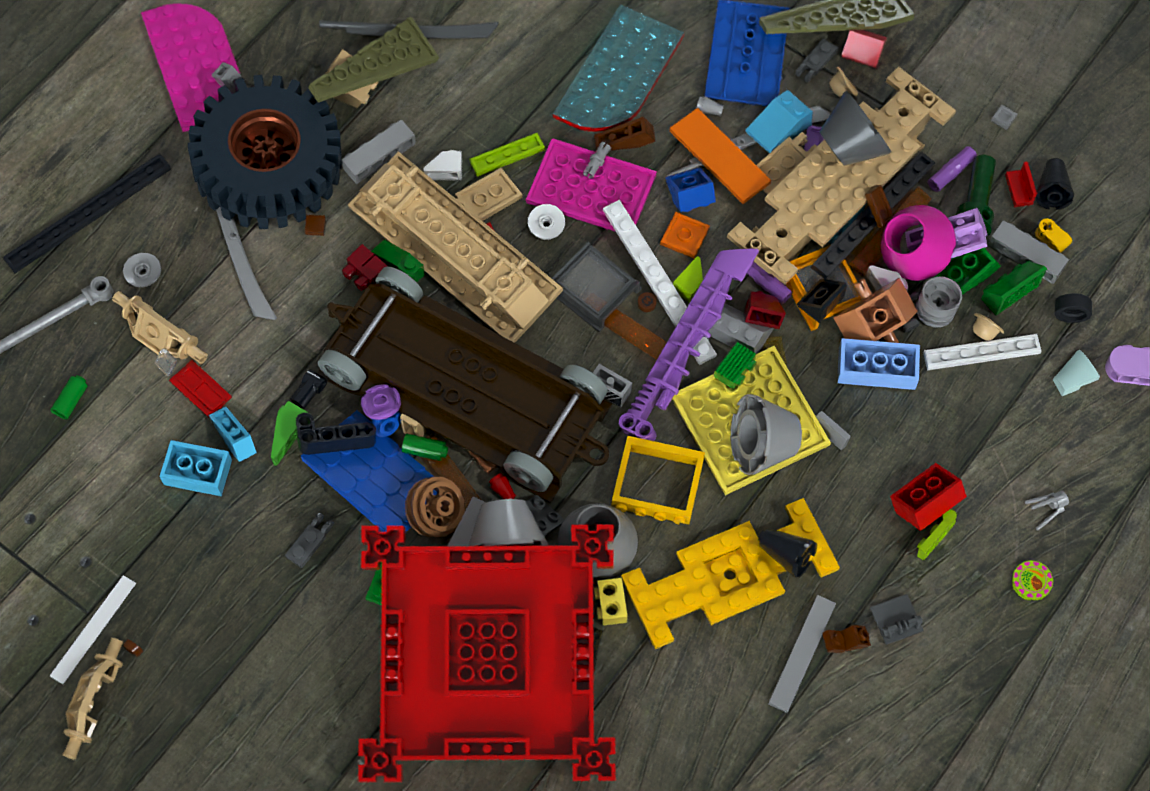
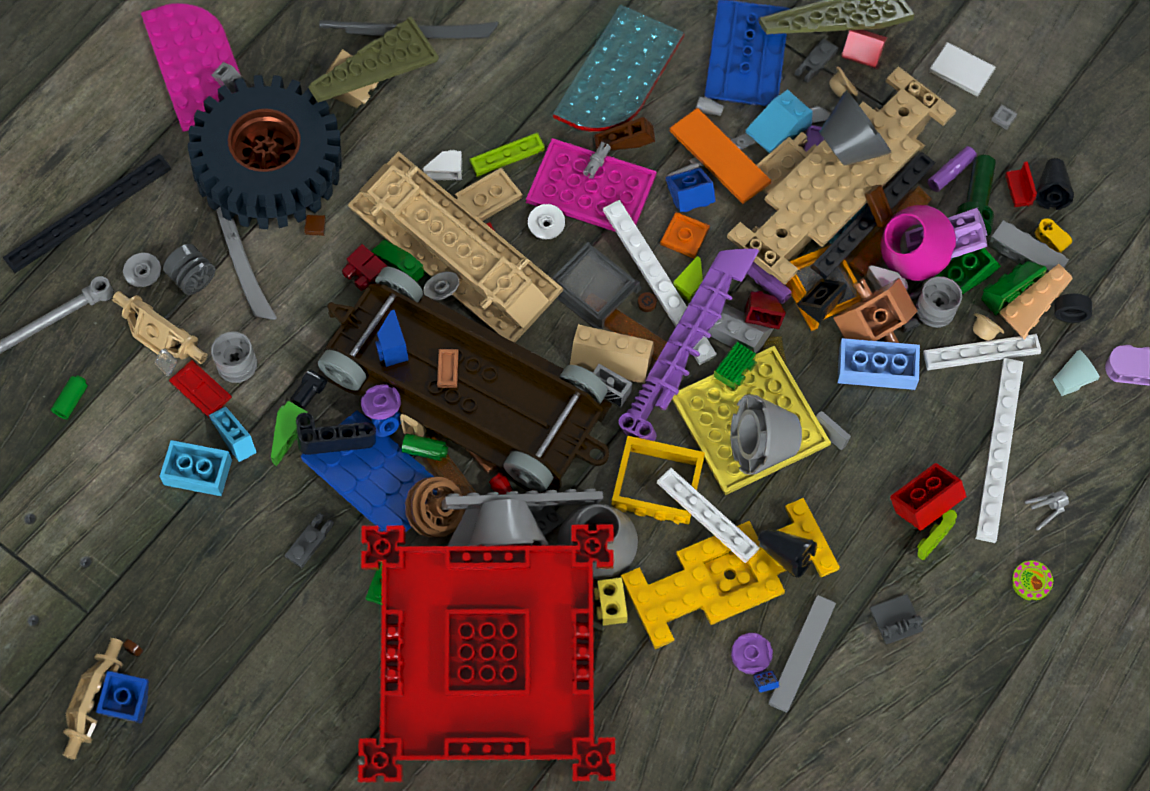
white sticker [50,575,136,684] -> none
light grey brick [342,120,416,184] -> none
reddish brown slope [822,625,871,653] -> none
none -> blue slope [96,671,149,723]
none -> dark grey wheel [163,244,216,295]
none -> light grey wheel [211,332,257,383]
none -> blue slope [375,310,408,367]
none -> light grey dish [423,271,459,300]
none -> nougat tile [437,349,459,388]
none -> light grey plate [441,489,603,510]
none -> tan slope [570,324,654,384]
none -> white tile [657,468,760,563]
none -> medium lavender tile [731,633,773,674]
none -> blue tile [753,670,779,693]
none -> white tile [929,42,995,97]
none -> white plate [975,358,1023,543]
none -> light nougat wing [999,264,1073,340]

